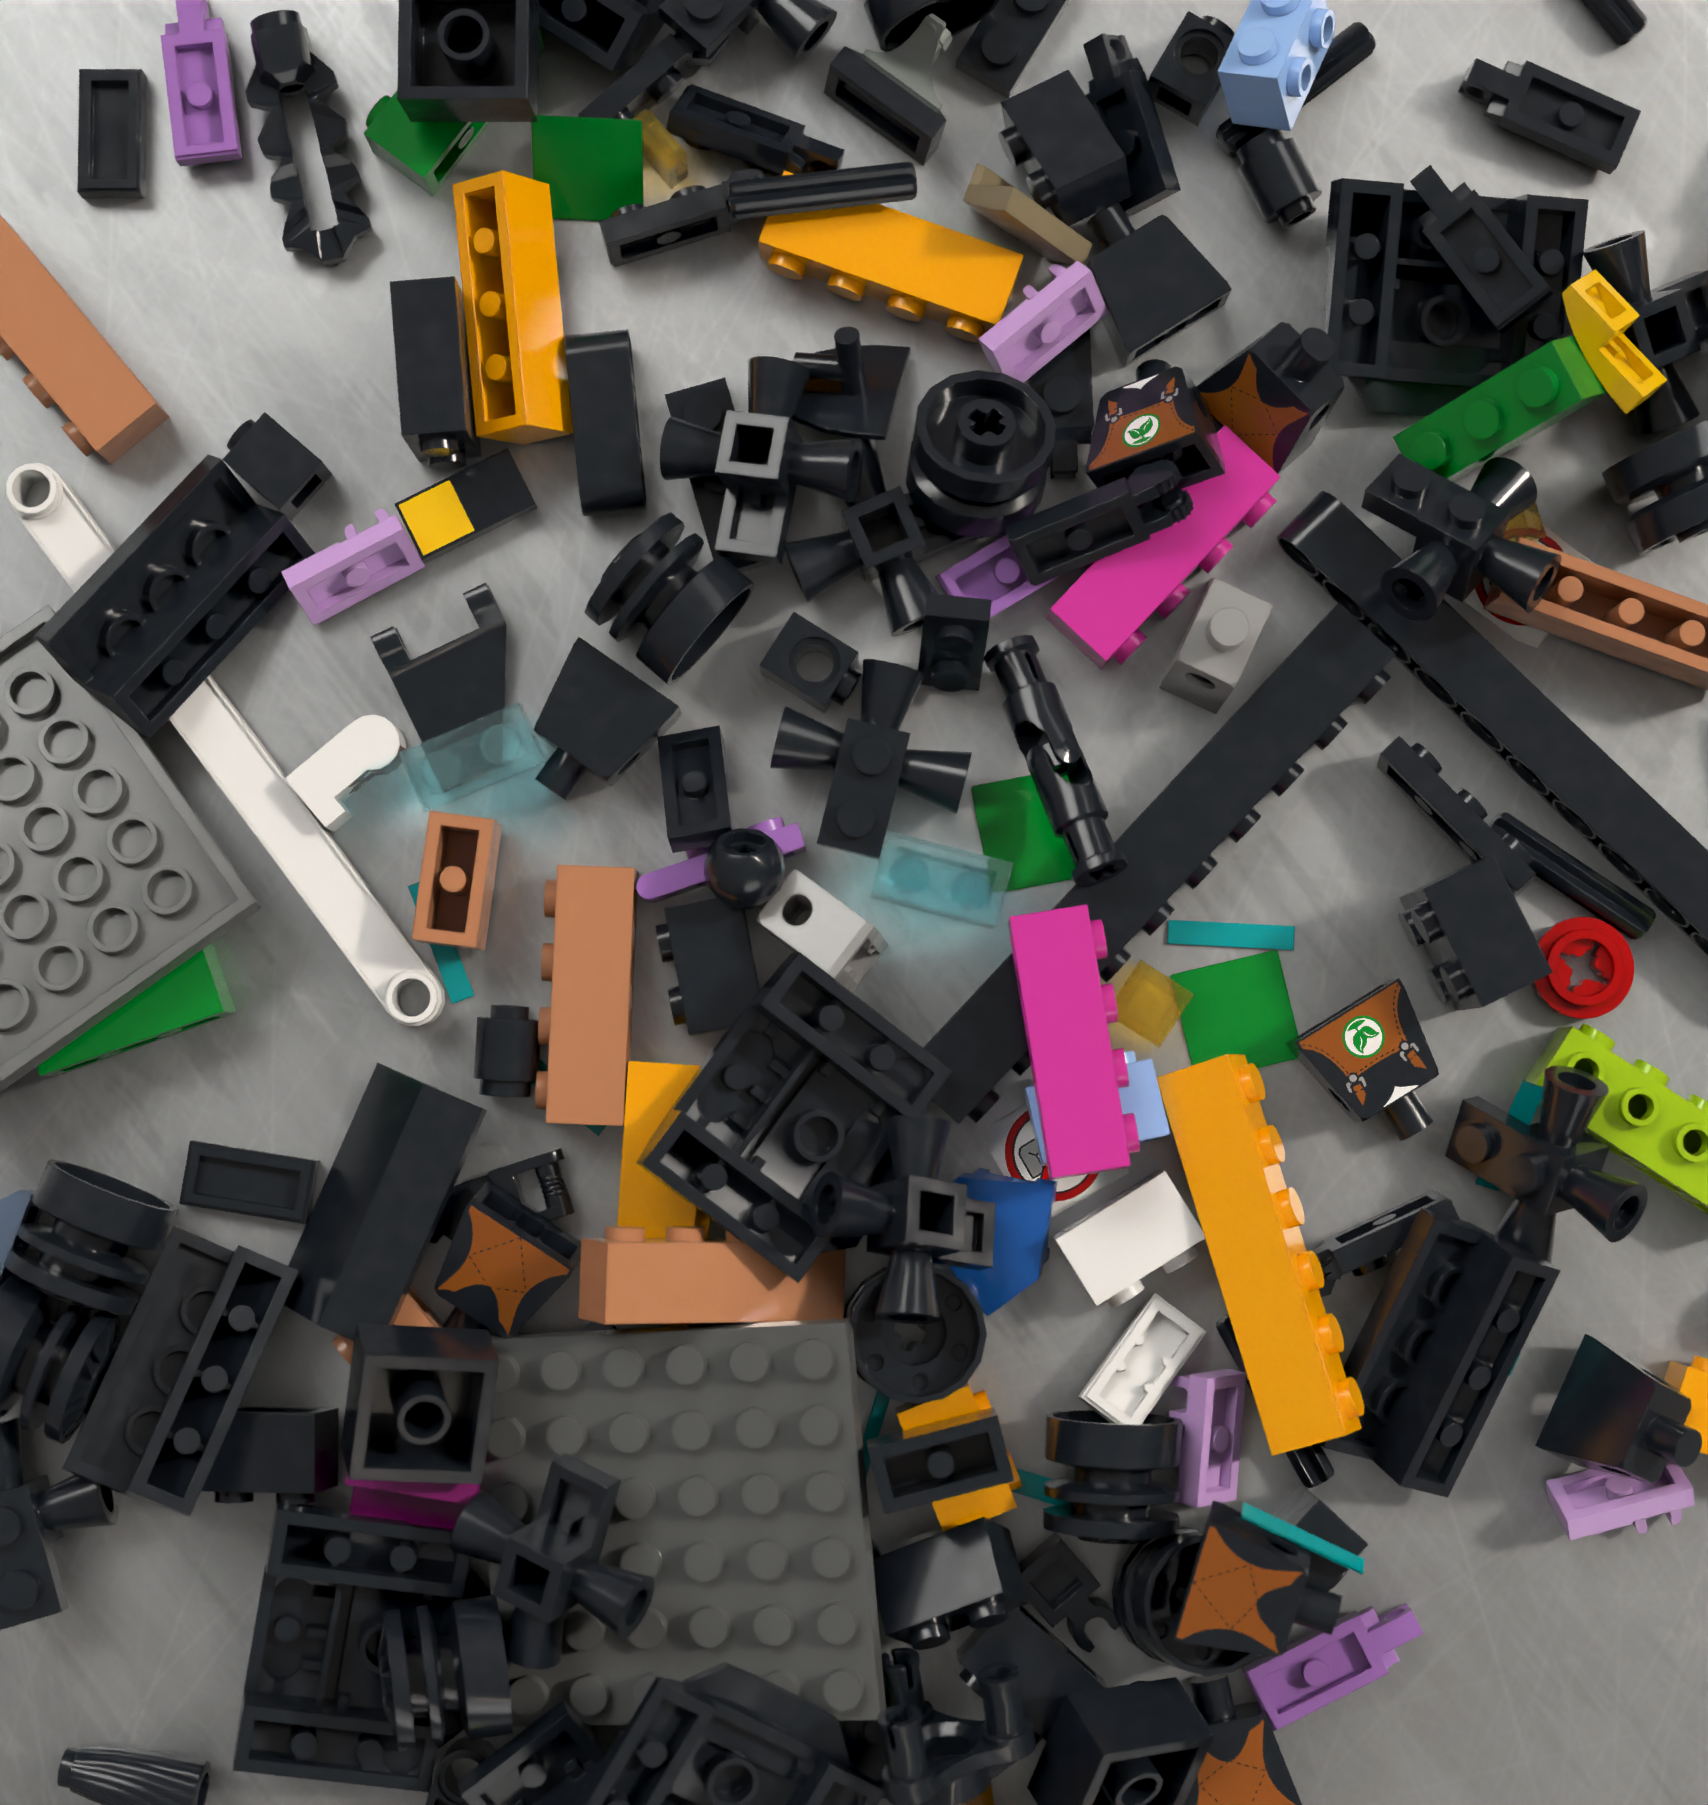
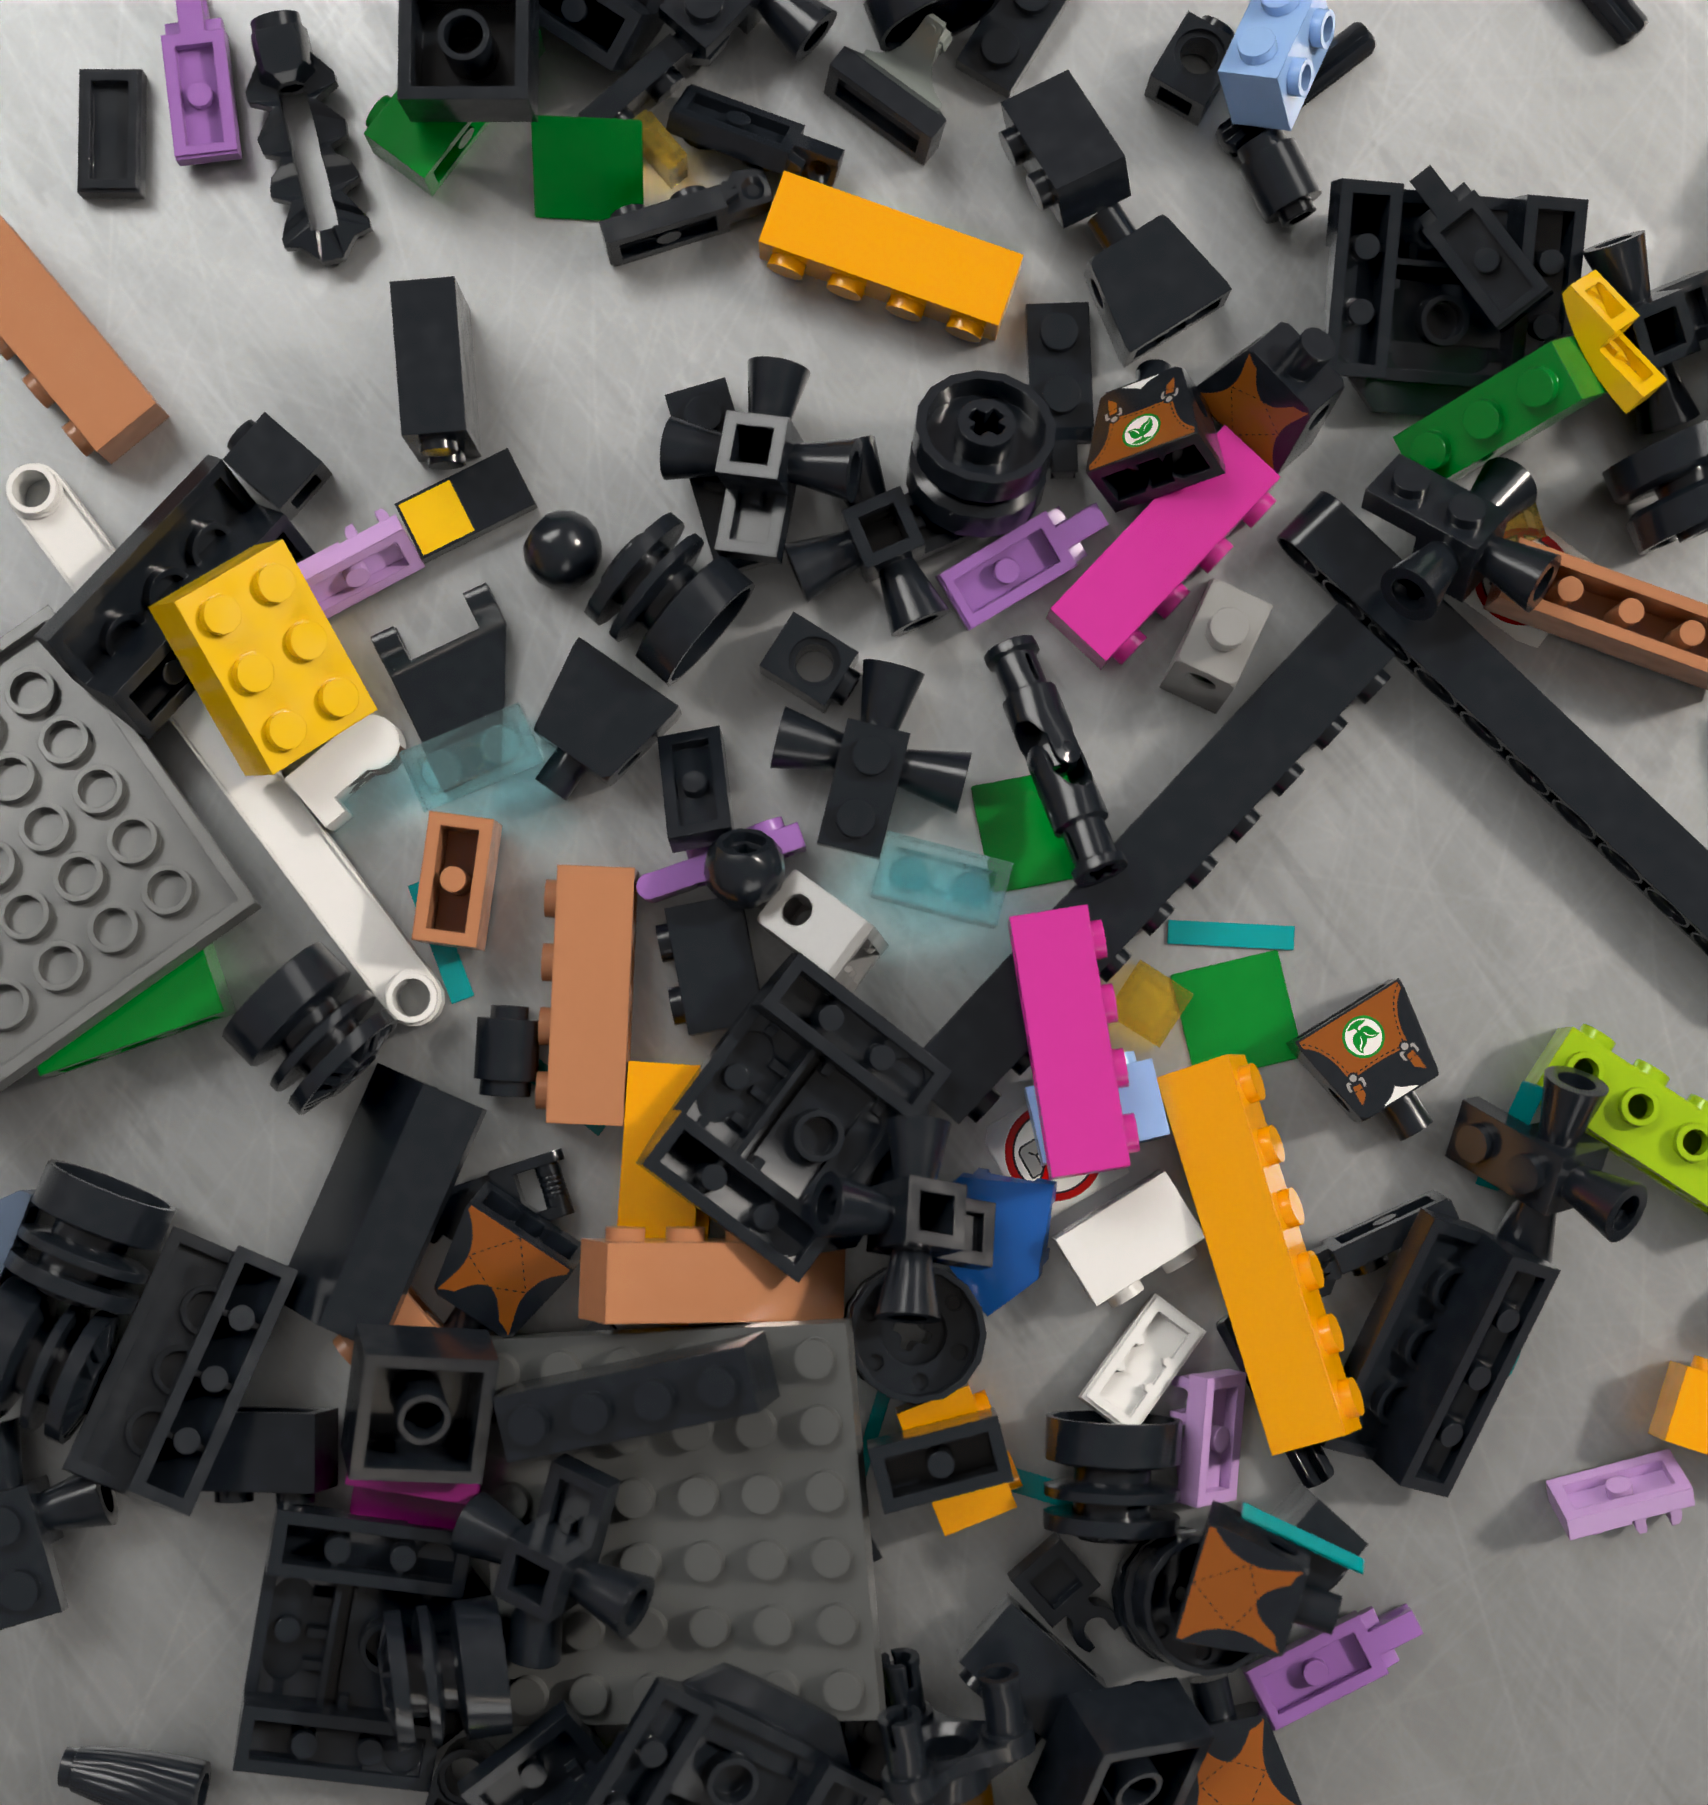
black tile [179,1140,320,1224] -> none
light orange brick [452,170,573,445] -> none
black beam [565,329,647,516] -> none
black axle [728,162,918,220] -> none
black shield [792,326,911,440] -> none
black brick [873,1517,1029,1650] -> none
black plate [918,593,992,692] -> none
dark tan slope [963,163,1092,265] -> none
lavender plate [978,260,1109,383] -> none
black hinge [1005,458,1194,586] -> none
black hinge [1083,33,1181,215] -> none
black plate [1377,736,1536,898] -> none
black brick [1399,855,1553,1011] -> none
black hinge [1458,58,1641,175] -> none
black axle [1489,812,1656,940] -> none
red gear [1535,917,1634,1019] -> none
black torso [1535,1334,1702,1484] -> none
none -> yellow brick [148,539,378,776]
none -> black wheel [222,942,399,1115]
none -> black brick [492,1331,780,1463]
none -> black piece [523,510,602,590]

